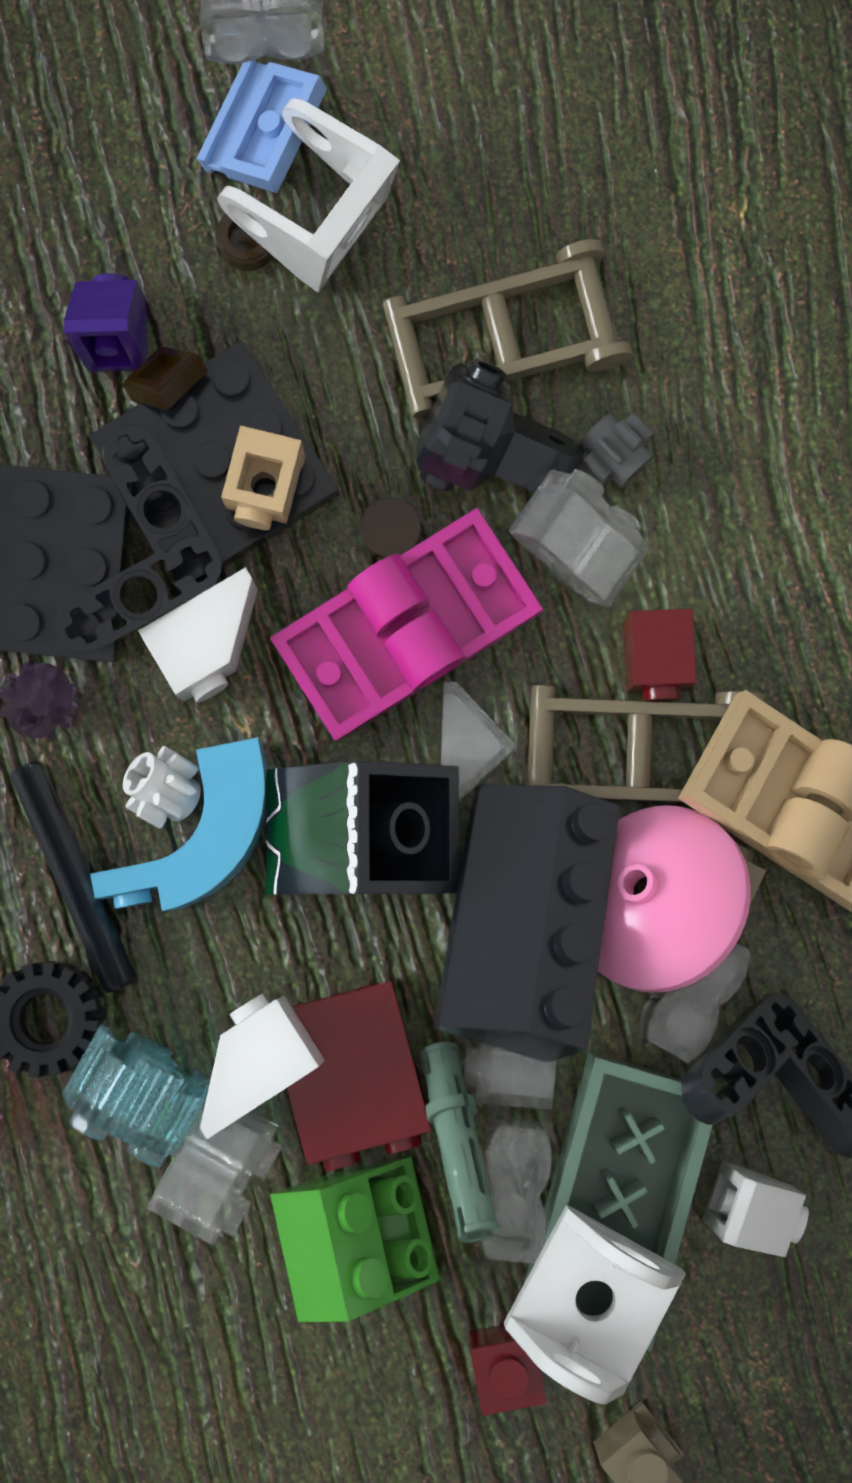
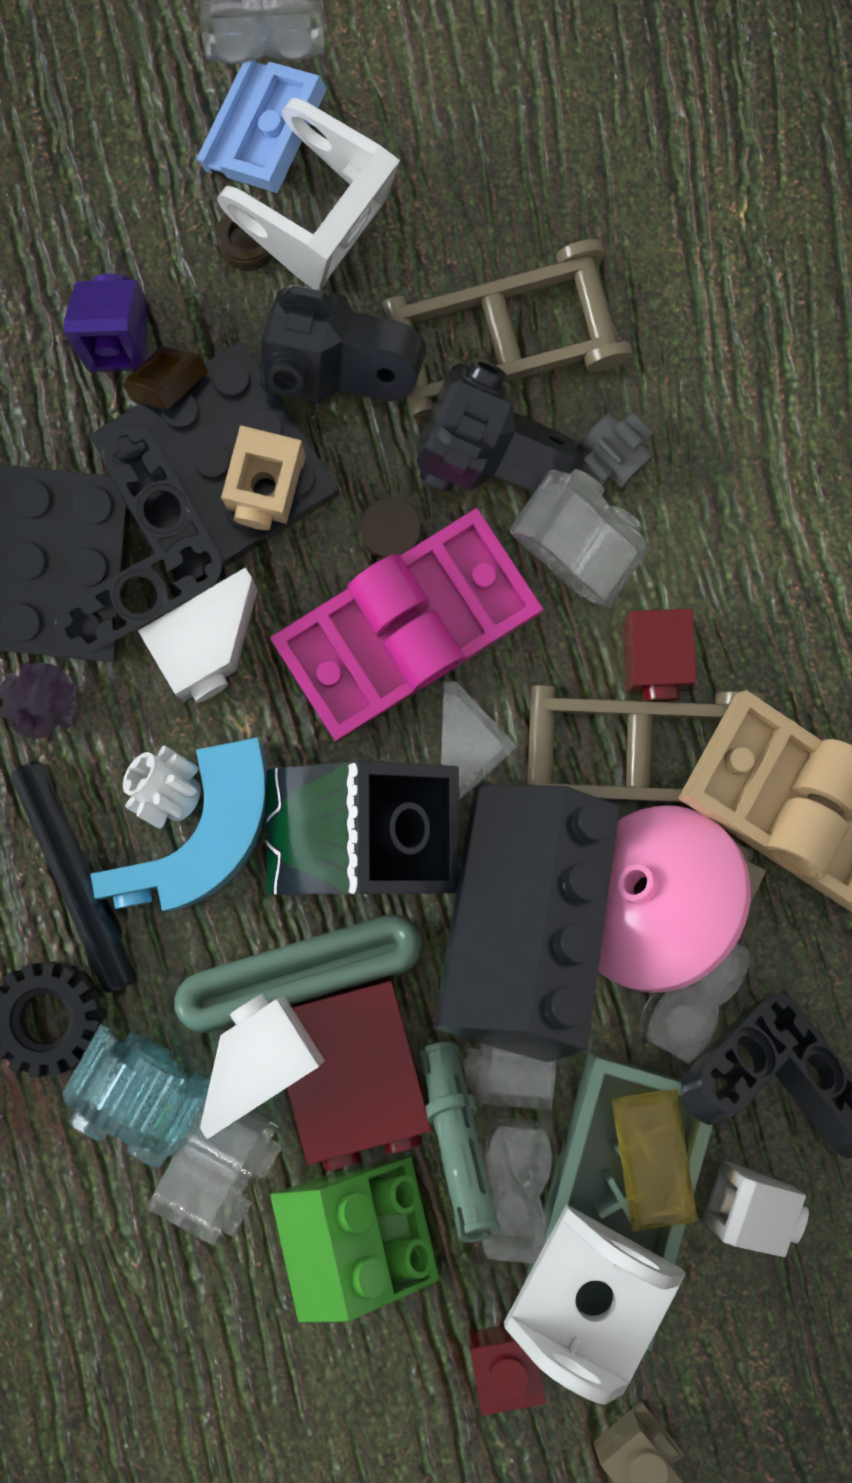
none -> sand green piece [174,914,423,1033]
none -> black piece [260,285,426,403]
none -> clear yellow tile [611,1089,698,1232]

